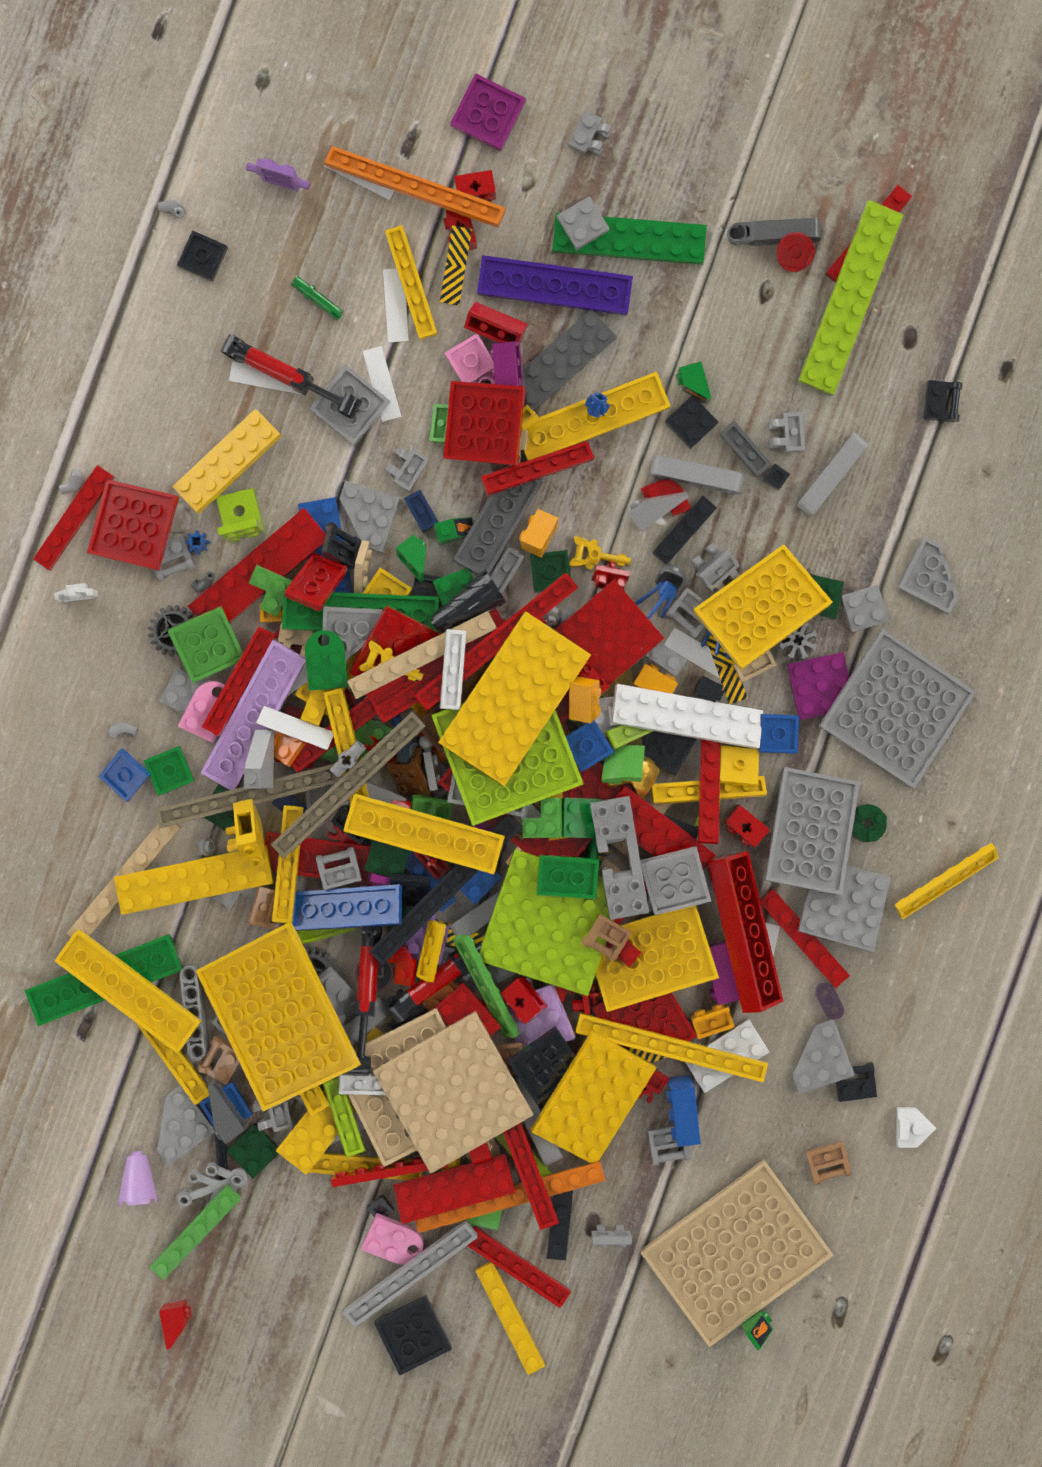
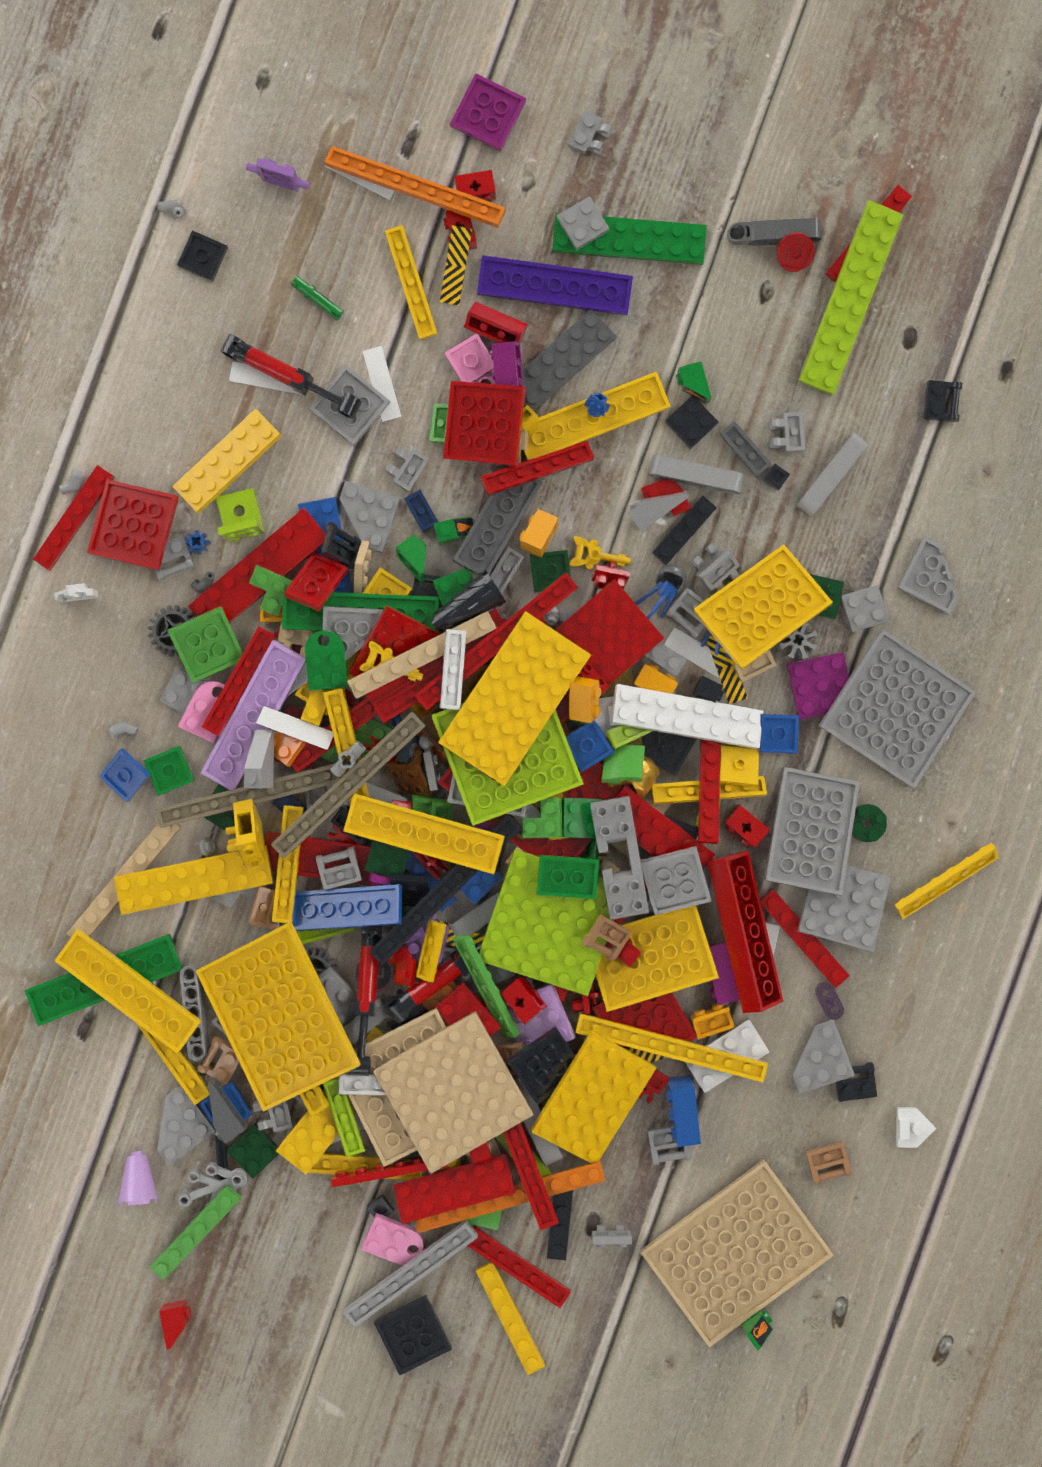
white sticker [383,268,409,342] -> none

